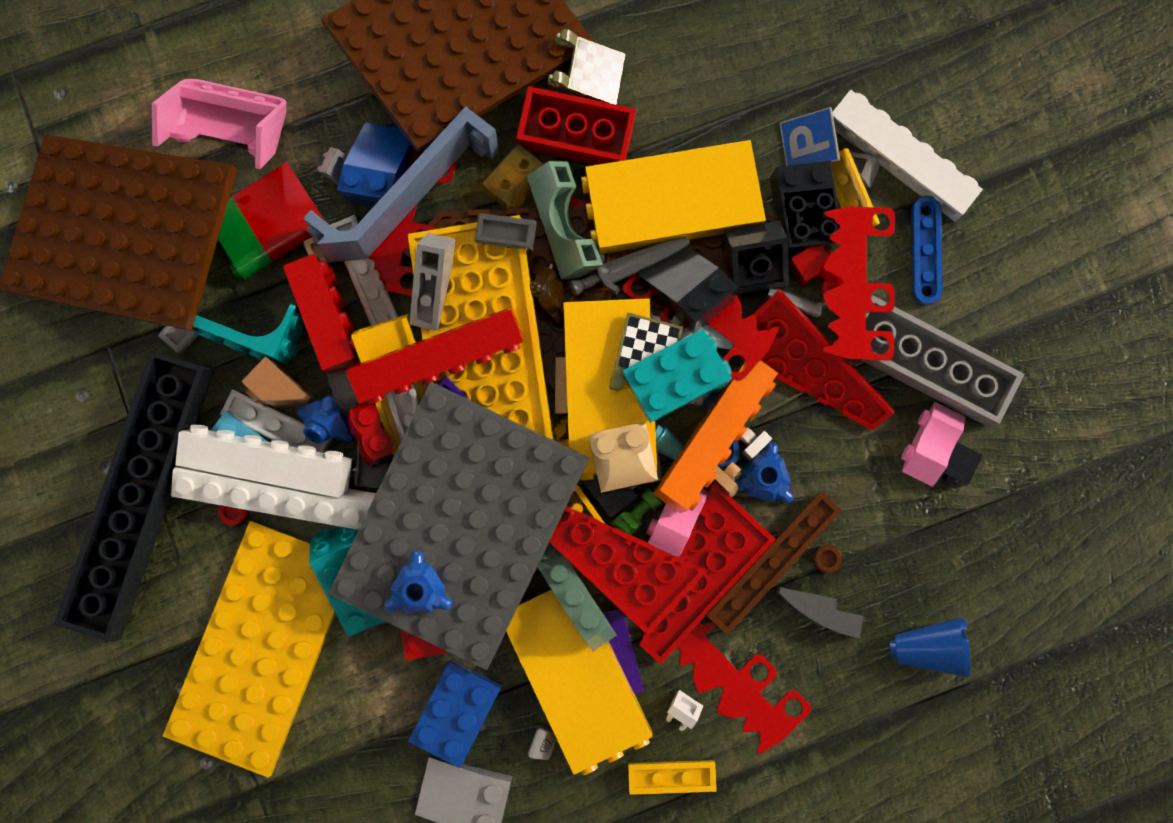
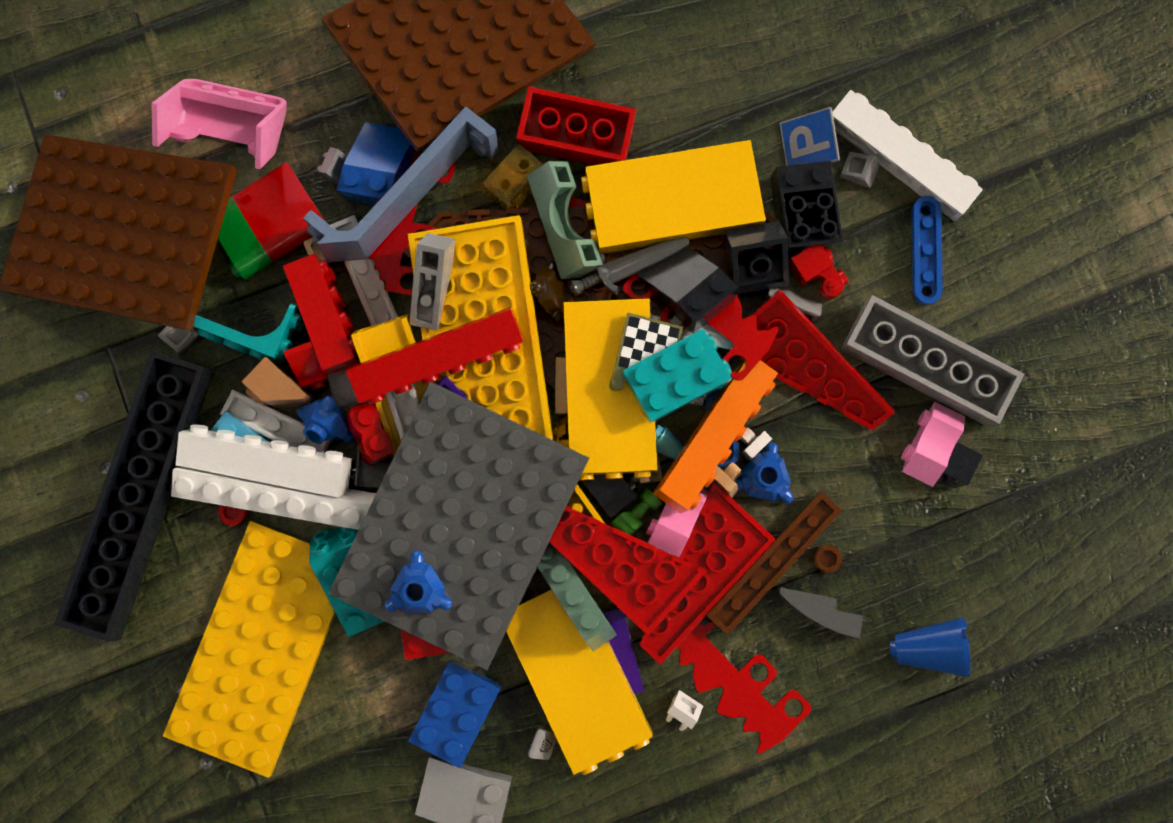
dark grey tile [475,213,537,251] -> none
flag [548,29,625,105] -> none
tan slope [589,423,658,493] -> none
yellow plate [628,760,717,795] -> none
red piece [823,206,895,360] -> none
yellow tile [831,148,880,227] -> none
none -> red slope [283,342,333,393]

